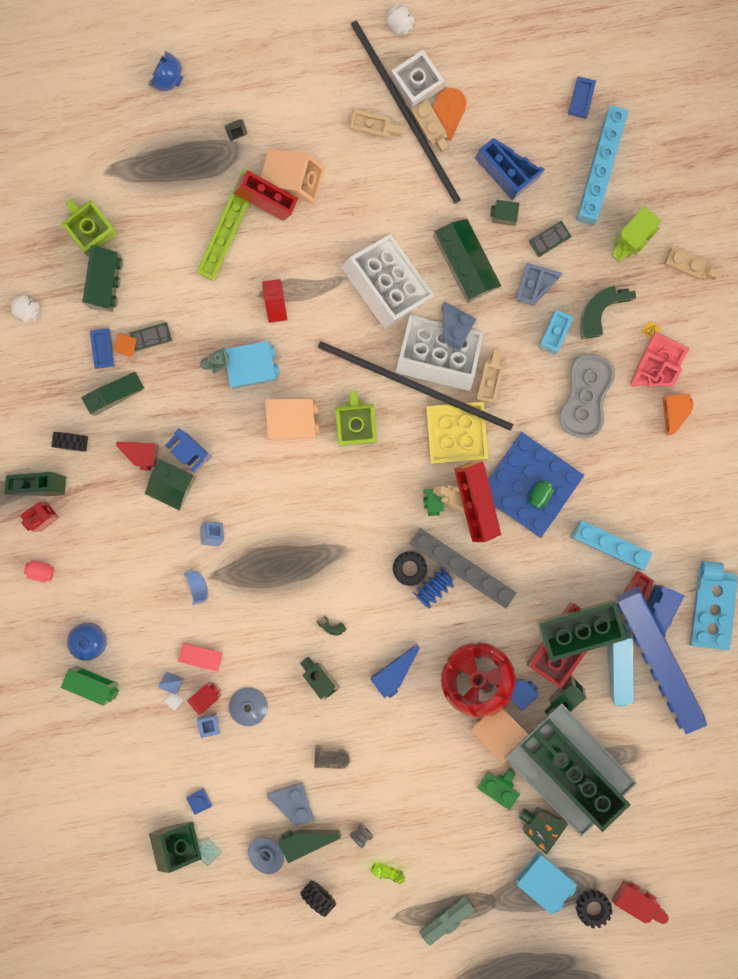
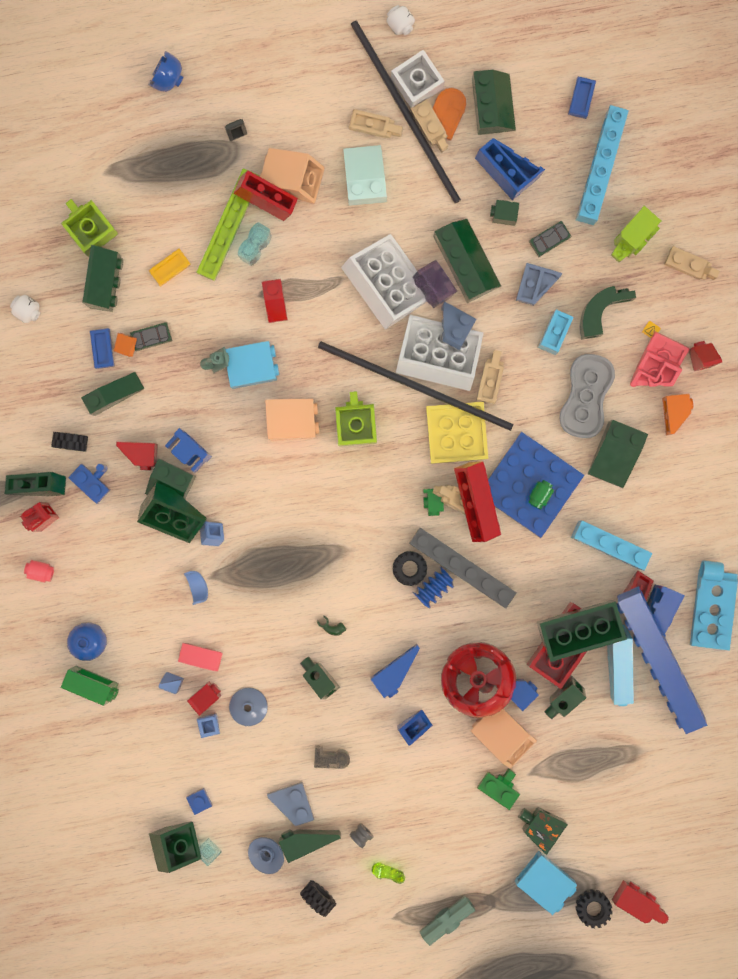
white sticker [164,693,183,711] -> none
piece [504,703,637,837] -> none
none -> blue plate [68,464,110,504]
none -> dark green slope [137,482,207,543]
none -> yellow tile [148,248,191,287]
none -> clear light blue brick [238,222,272,266]
none -> light aqua slope [343,145,387,206]
none -> blue slope [397,710,433,746]
none -> clear purple brick [412,260,457,309]
none -> dark green slope [472,69,516,135]
none -> dark green slope [588,420,648,488]
none -> red slope [689,341,723,371]

